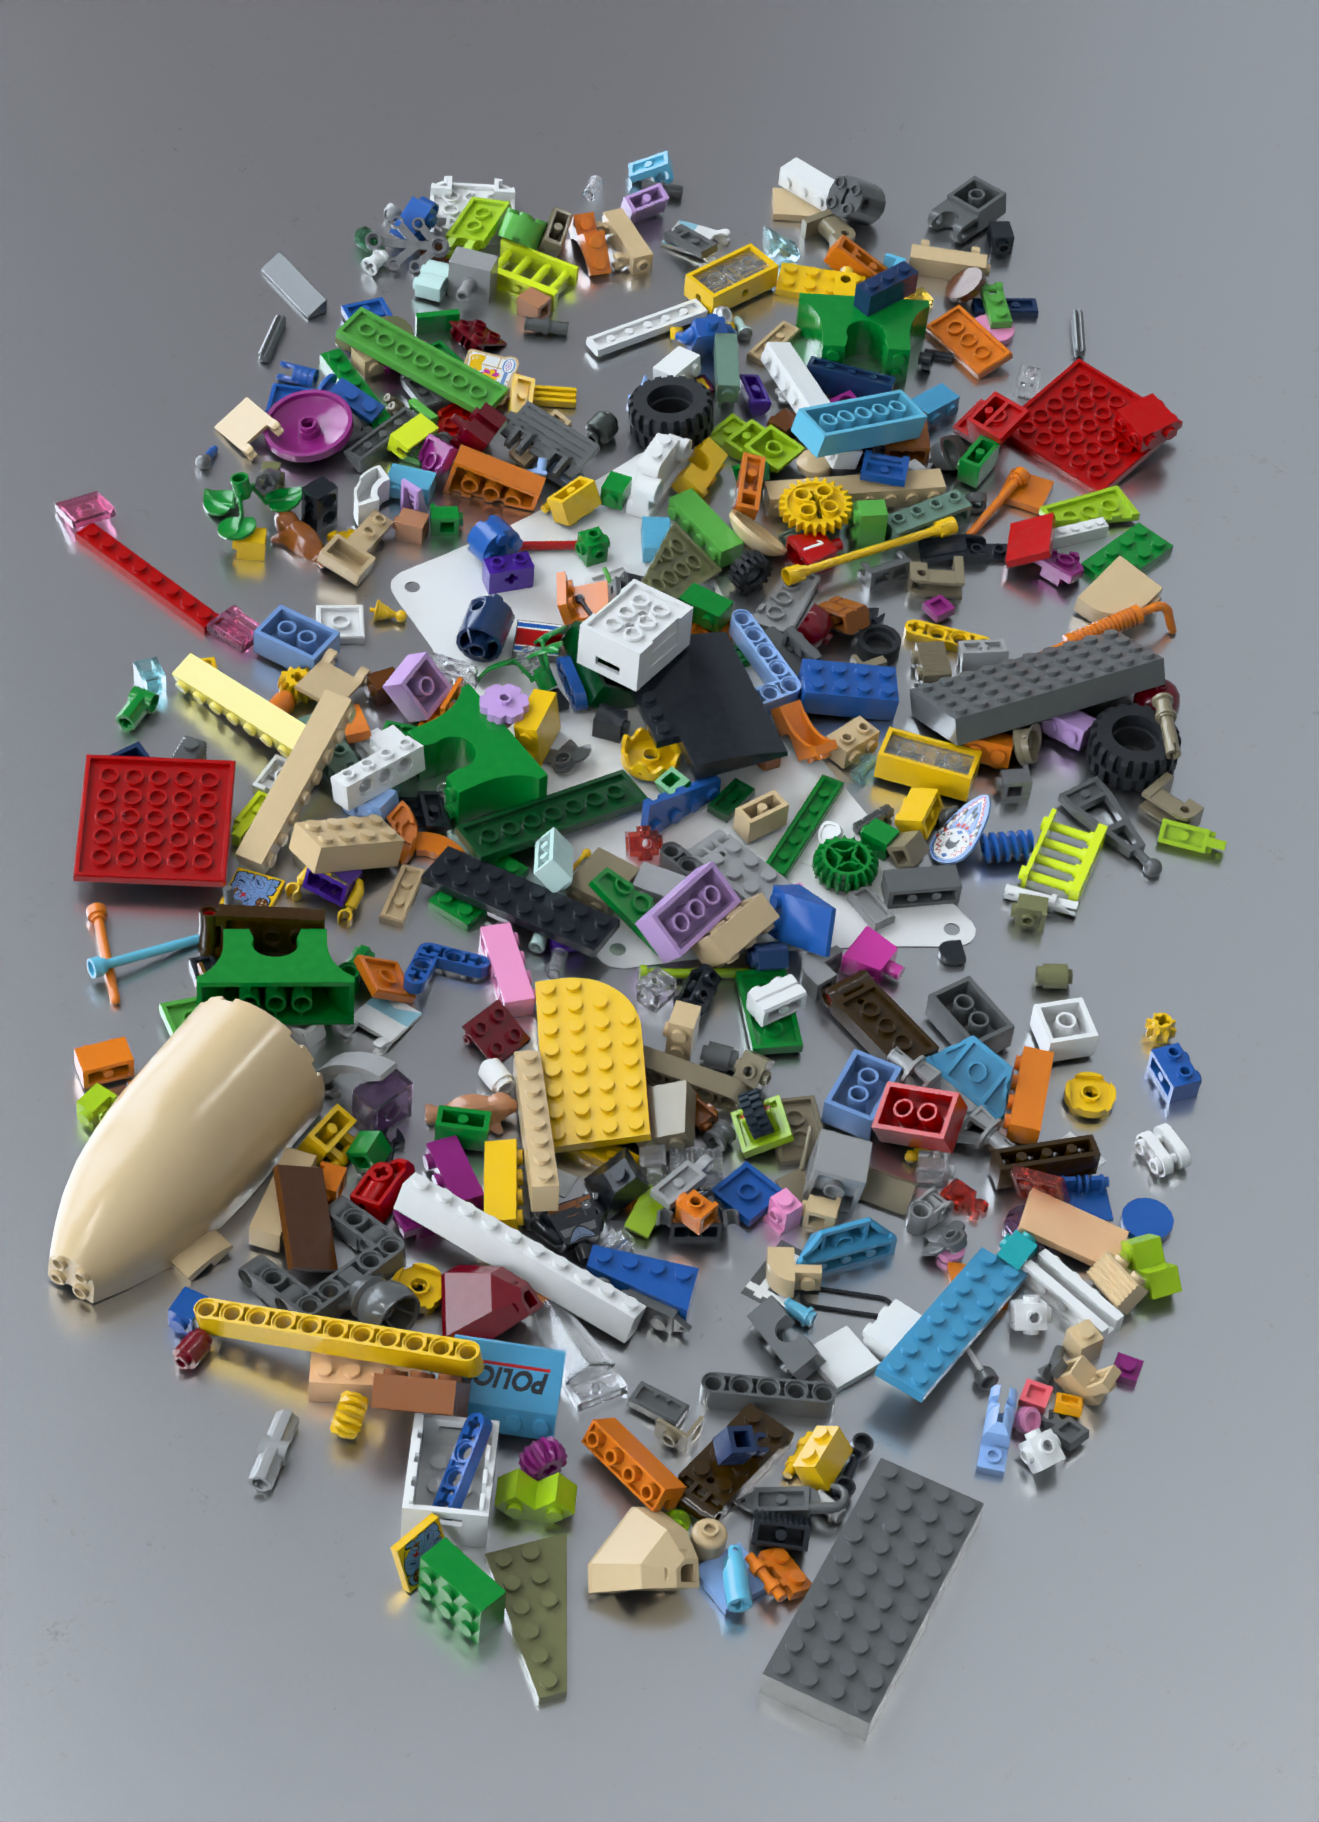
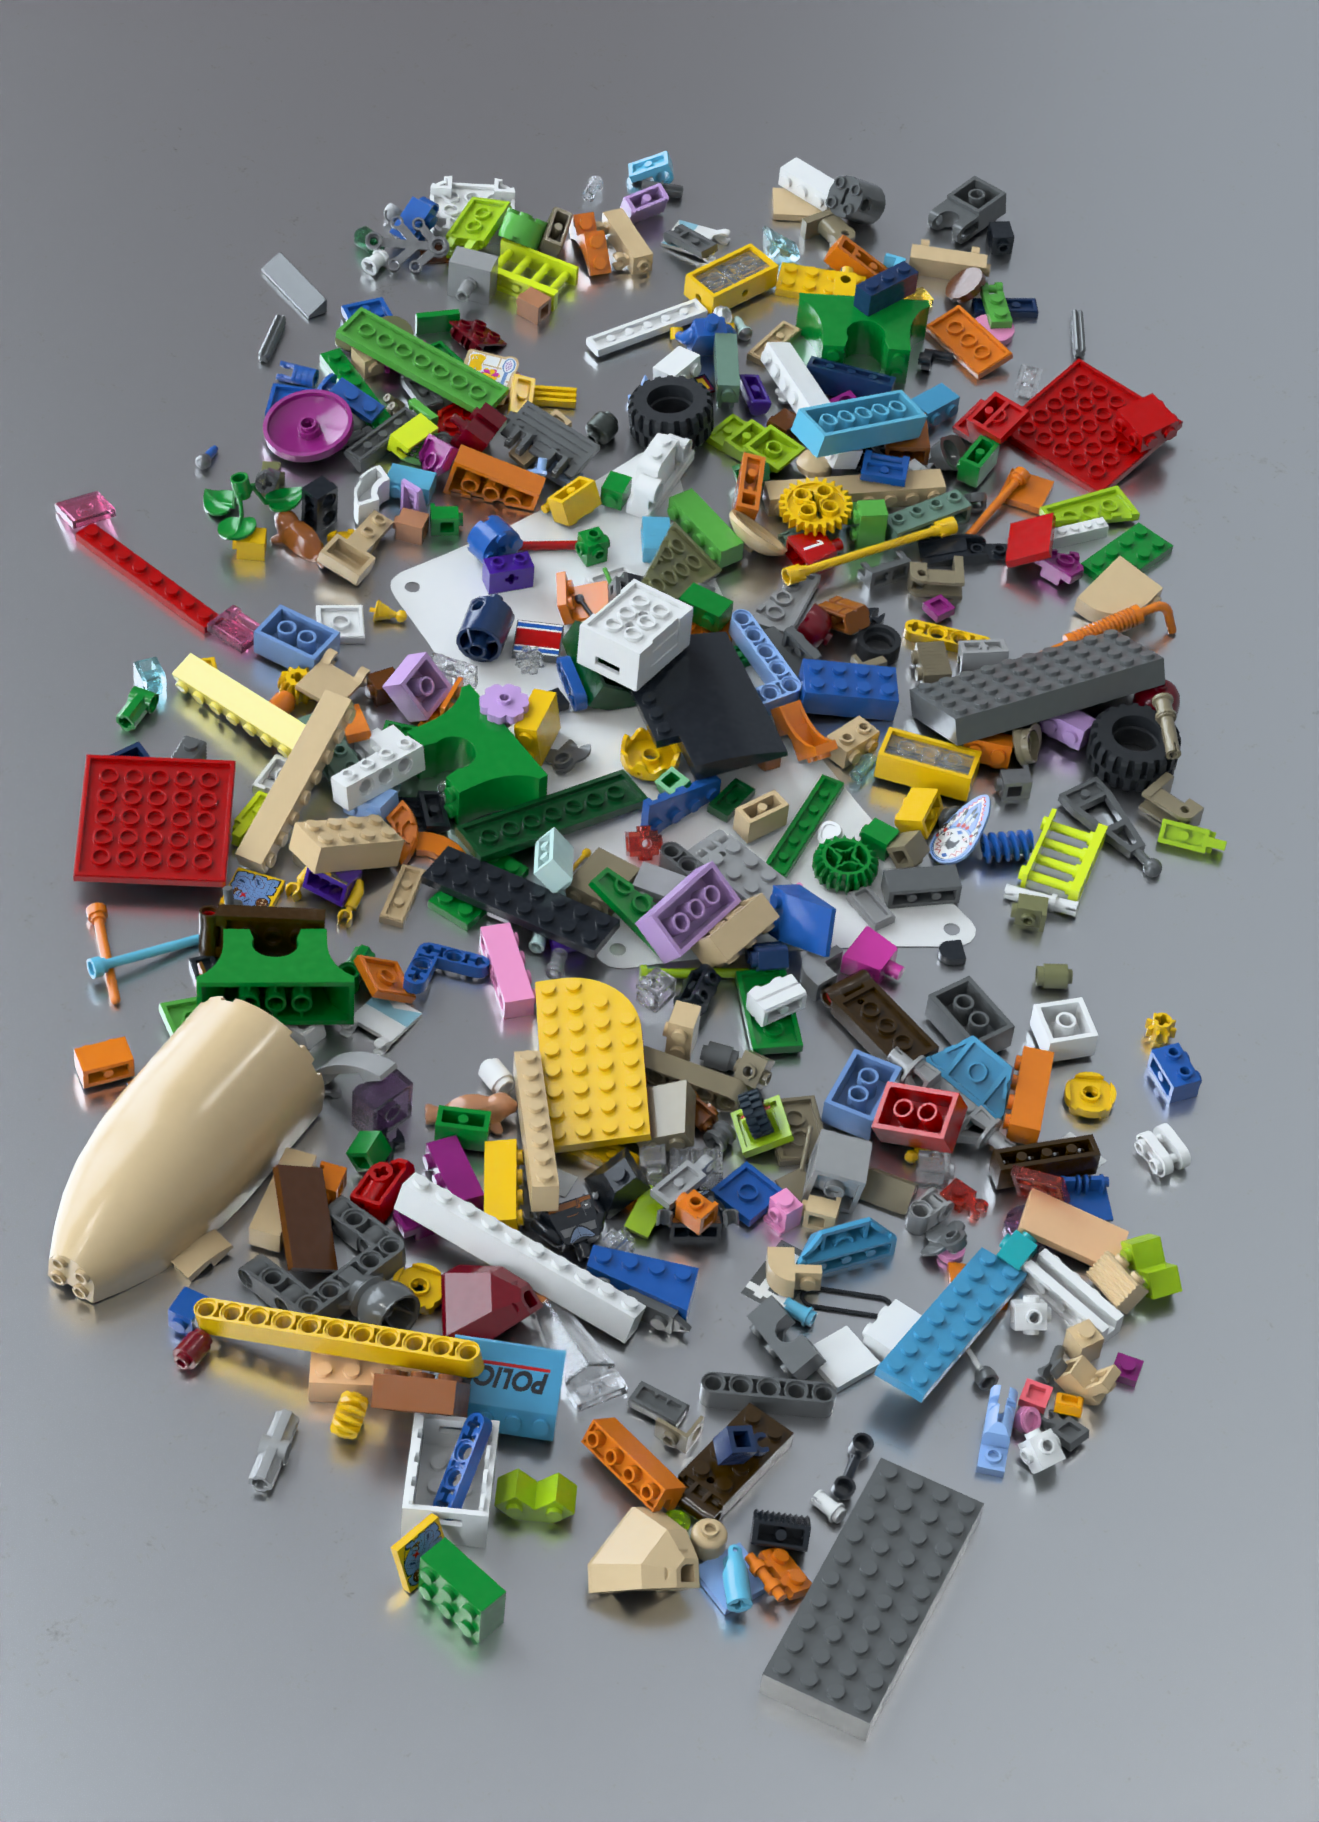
lime brick [76,1083,117,1129] -> none
flag [214,397,284,461] -> none
yellow brick [296,1103,358,1167] -> none
light aqua brick [413,259,449,302] -> none
dark red hinge [462,999,530,1061] -> none
green plant [476,625,570,691] -> none
olive wing [484,1533,567,1705] -> none
magenta gear [518,1436,568,1481] -> none
dark grey pin [524,316,569,336] -> none
black brick [592,703,631,743] -> none
yellow arch [670,437,728,499] -> none
black tyre [728,550,773,594] -> none
dark grey plate [735,1483,850,1517] -> none
yellow brick [782,1426,853,1491] -> none
dark grey axle [852,804,894,836] -> none
blue tile [1120,1198,1174,1242] -> none

